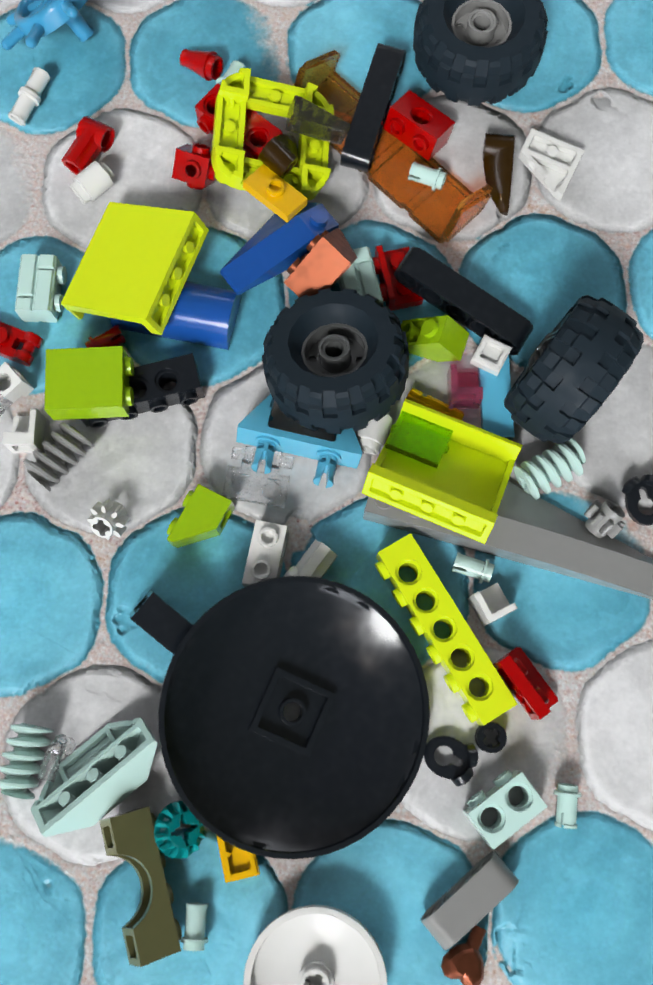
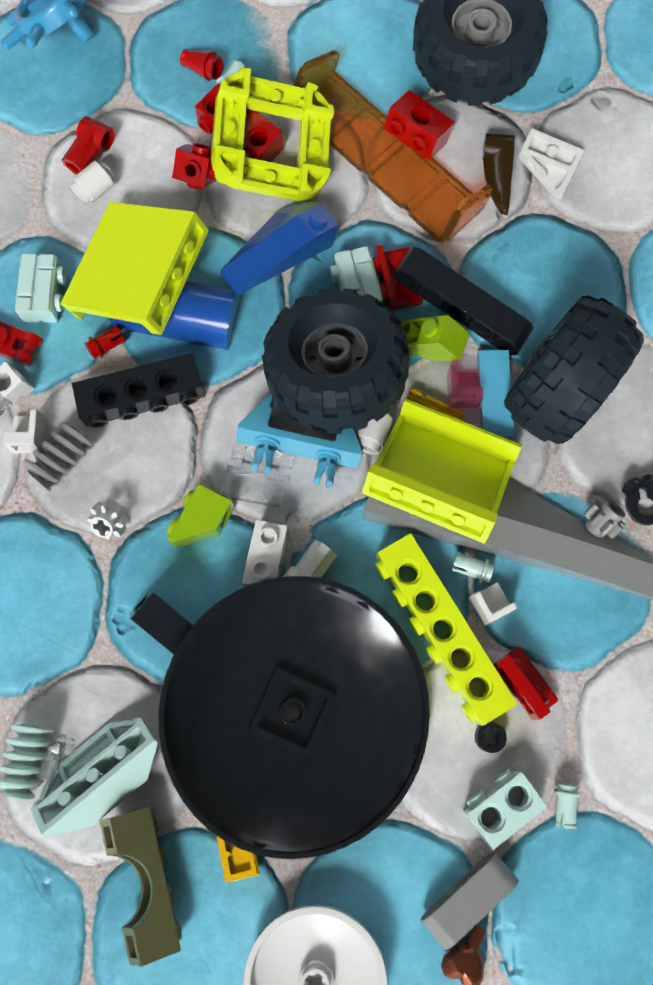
white pin [8,67,51,126] -> none
lime brick [44,346,134,420] -> none
teal gear [154,801,206,859] -> none
light aqua pin [180,903,208,951] -> none
yellow plate [243,164,308,223] -> none
dark brown piece [258,134,299,179] -> none
slope [284,228,357,298] -> none
clear smoke slope [286,95,350,145] -> none
black beam [340,43,406,173] -> none
clear neon green piece [385,411,453,468] -> none
light aqua pin [408,161,447,191] -> none
black piece [424,736,478,787] -> none
white tile [470,334,512,376] -> none
light aqua piece [513,438,586,500] -> none

